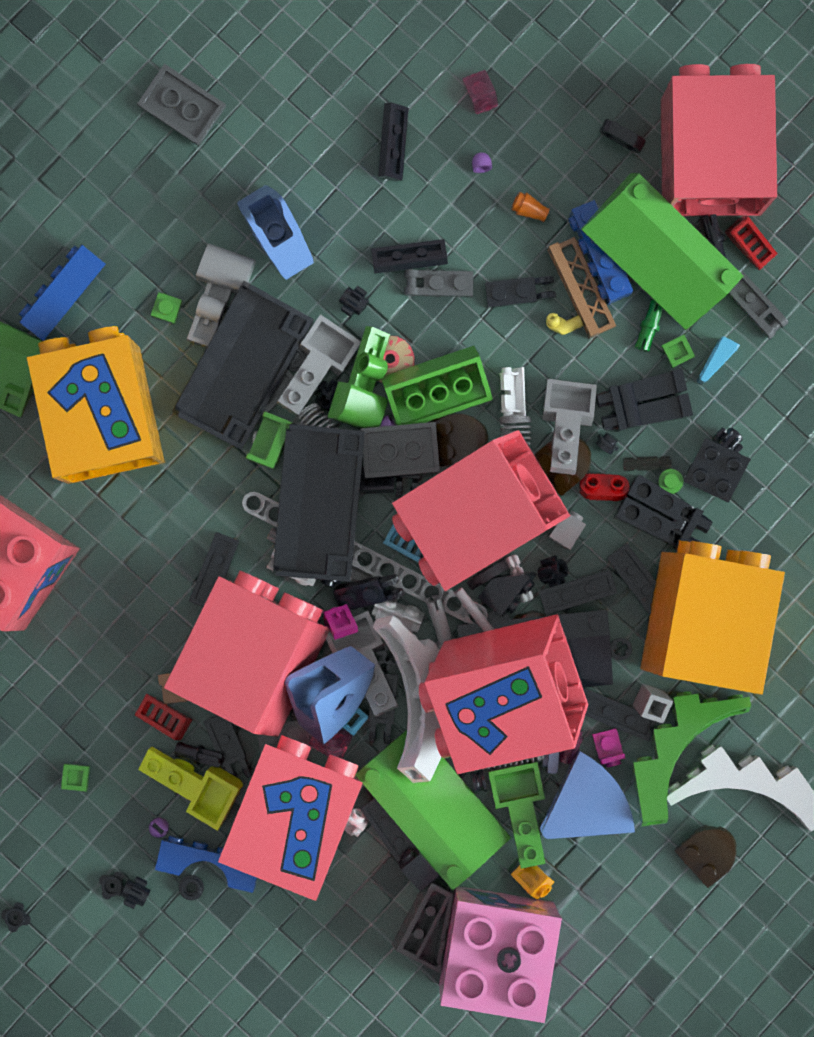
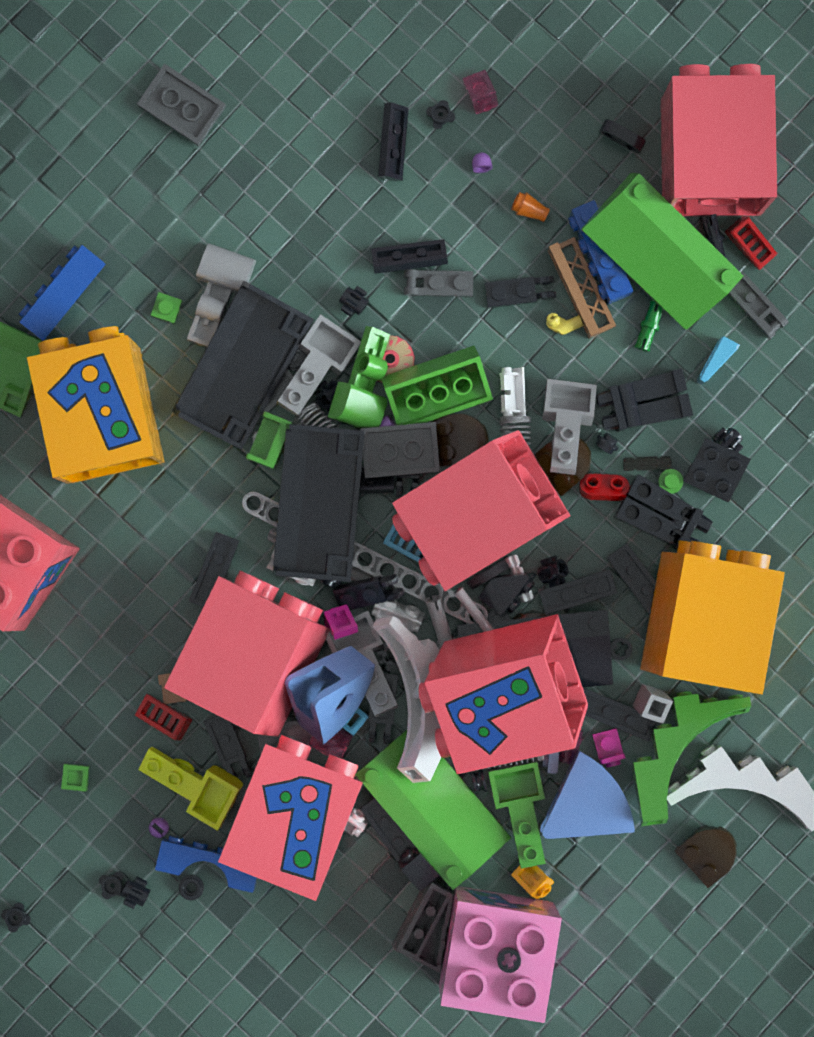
black axle [174,742,224,768] -> none
medium blue piece [237,185,314,280] -> none
light grey brick [548,510,586,550] -> none
bright green plate [661,335,695,368] -> none
none -> black plate [426,100,455,129]

